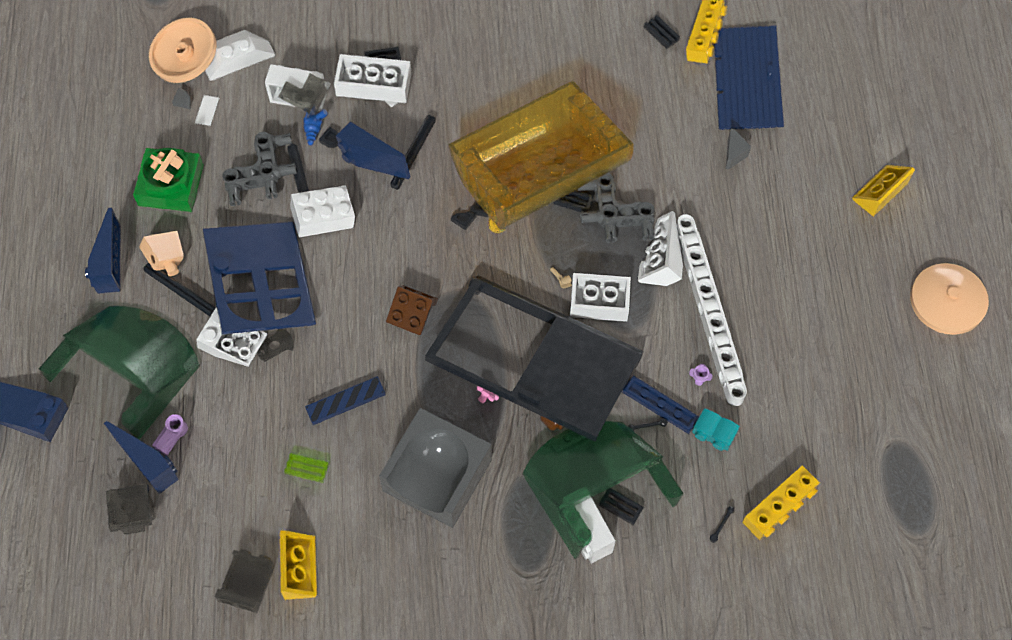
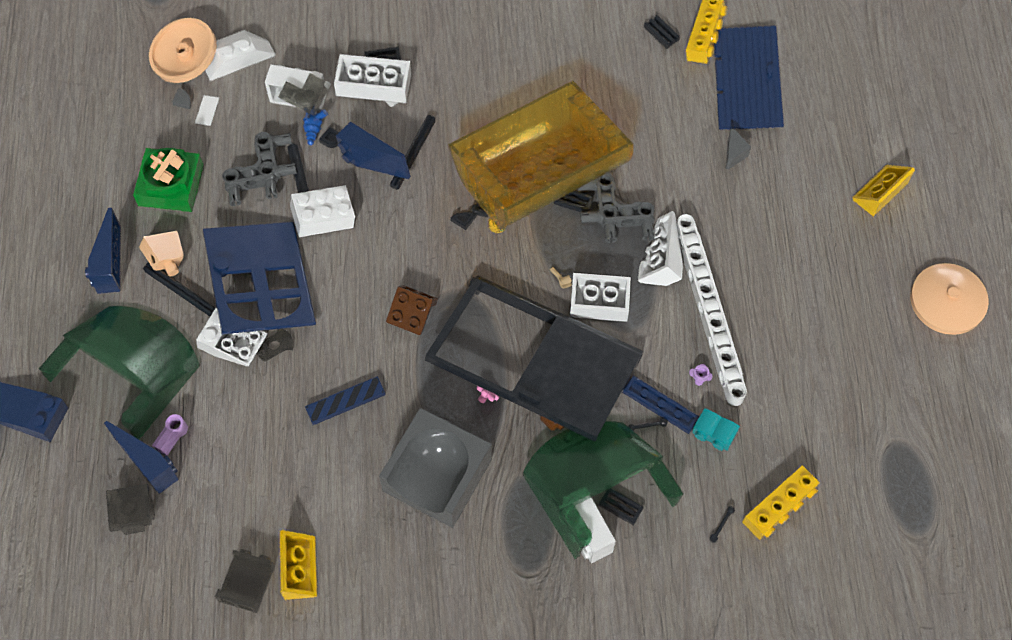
clear neon green tile [284,453,329,483] -> none

